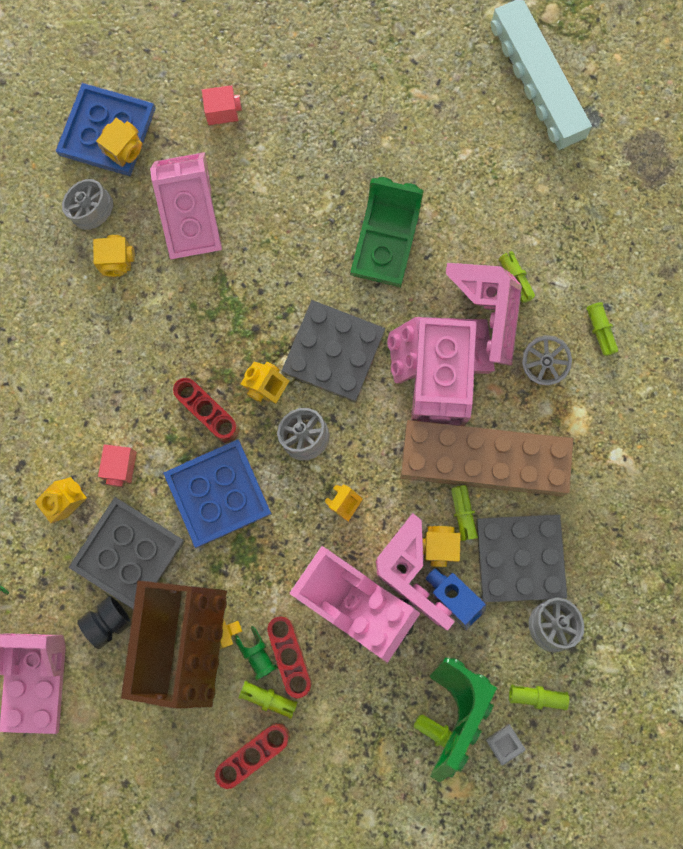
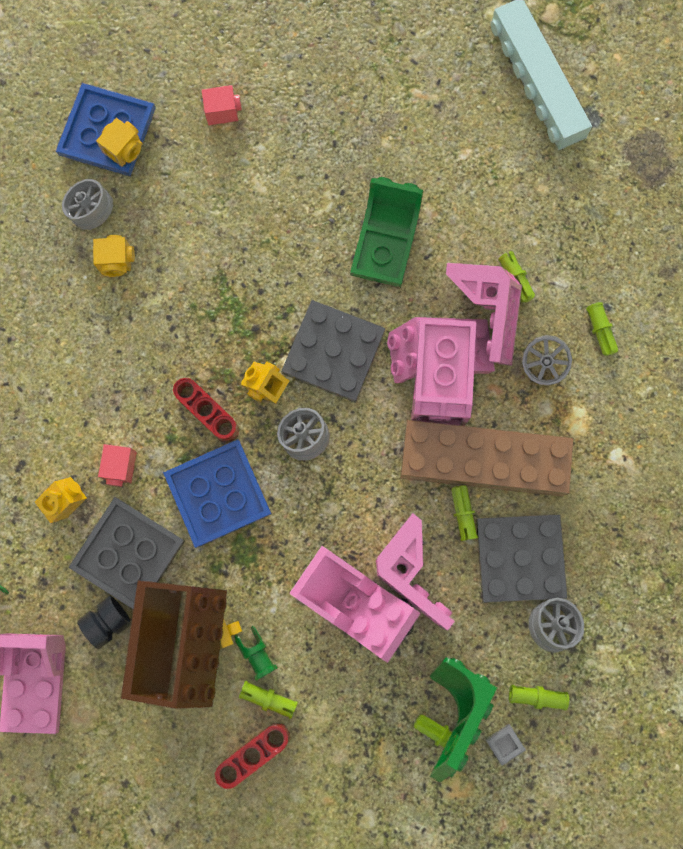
bright pink bracket [150,152,222,259] -> none
red beam [267,616,312,698] -> none
yellow tile [325,484,363,522] -> none
yellow brick [422,526,460,567] -> none
blue torso [426,567,486,630] -> none

